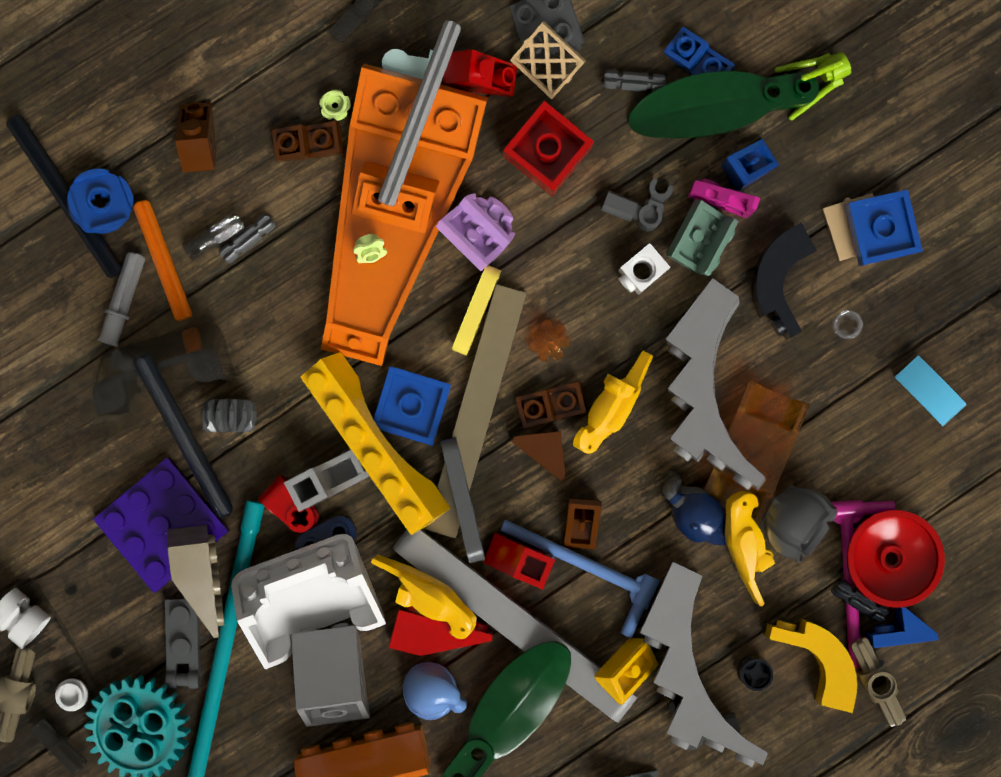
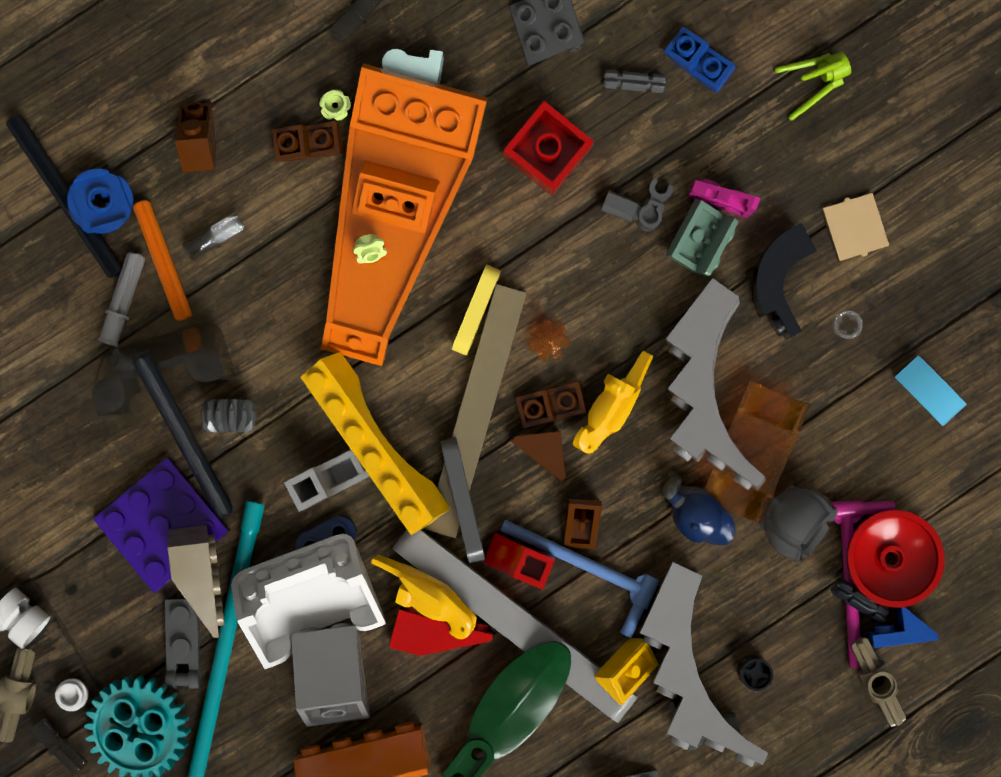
dark grey axle [219,213,276,263] -> none
red piece [258,474,320,533] -> none
blue plate [373,366,451,446] -> none
light grey axle [378,20,461,206] -> none
medium blue piece [403,662,467,720] -> none
lavender slope [435,193,515,271] -> none
red slope [442,49,517,97] -> none
tan window [510,21,586,99] -> none
white brick [618,243,670,295] -> none
dark green plant [629,71,819,138] -> none
blue slope [721,139,779,191] -> none
yellow animal [725,491,775,607] -> none
yellow arch [764,618,857,713] -> none
blue plate [844,189,923,266] -> none

